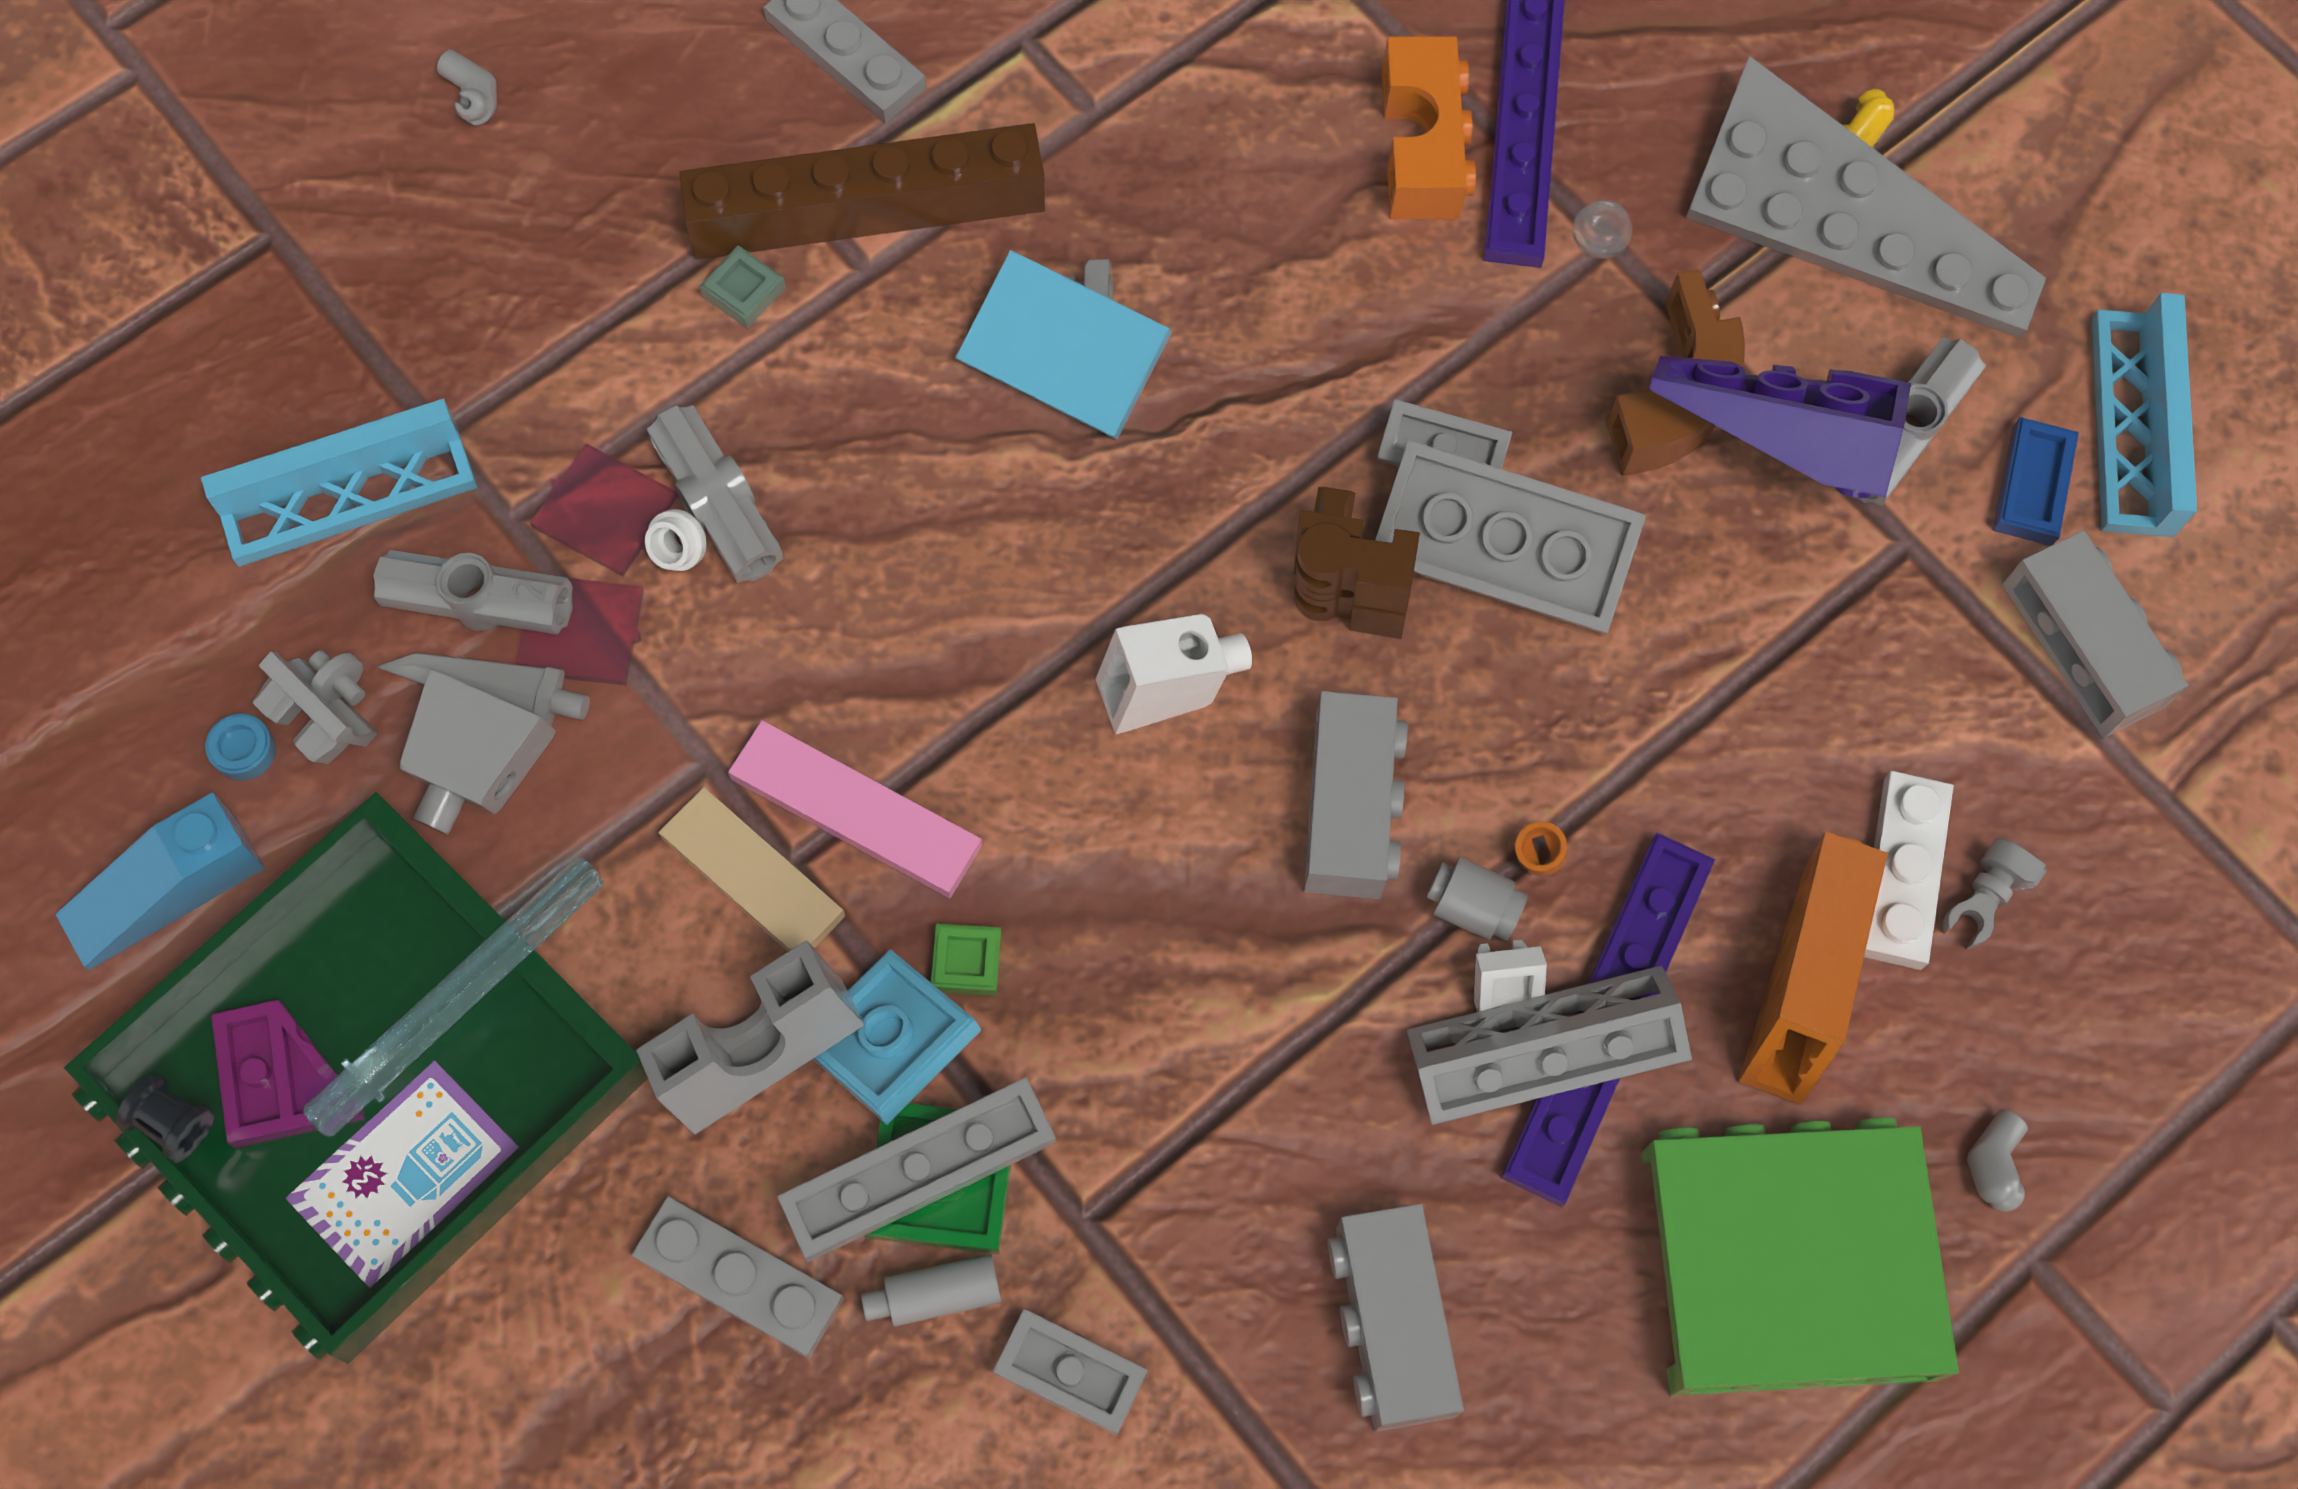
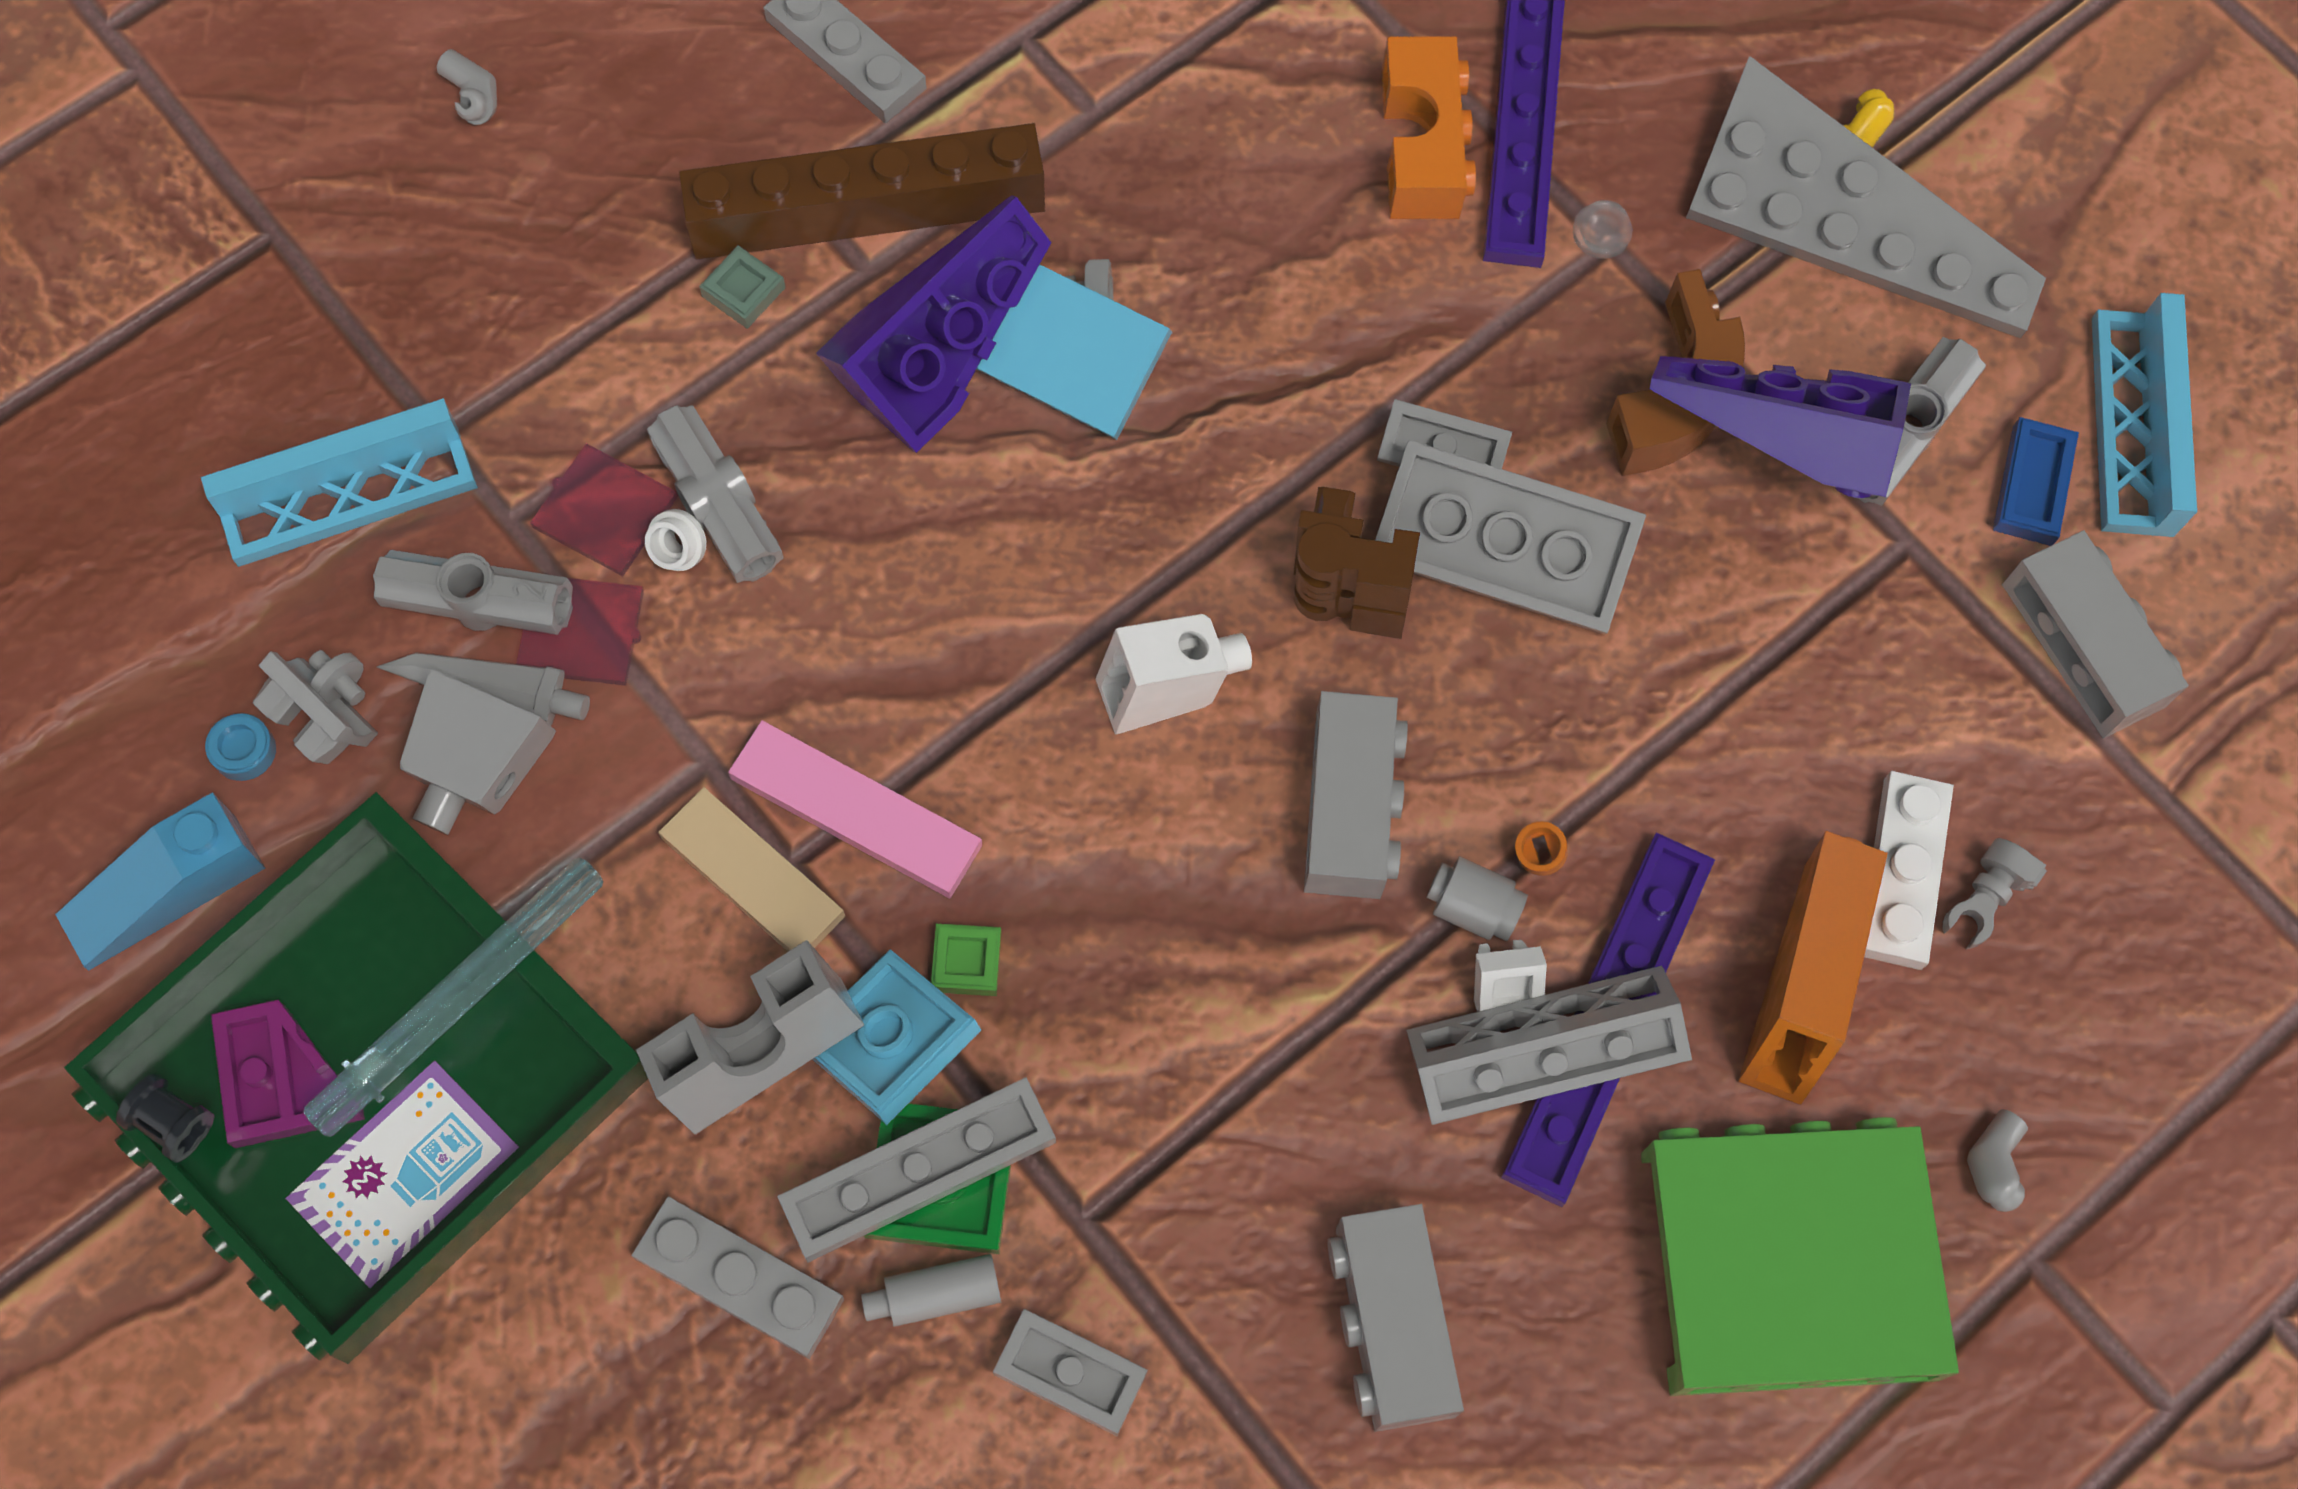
none -> dark purple wedge [816,195,1052,453]

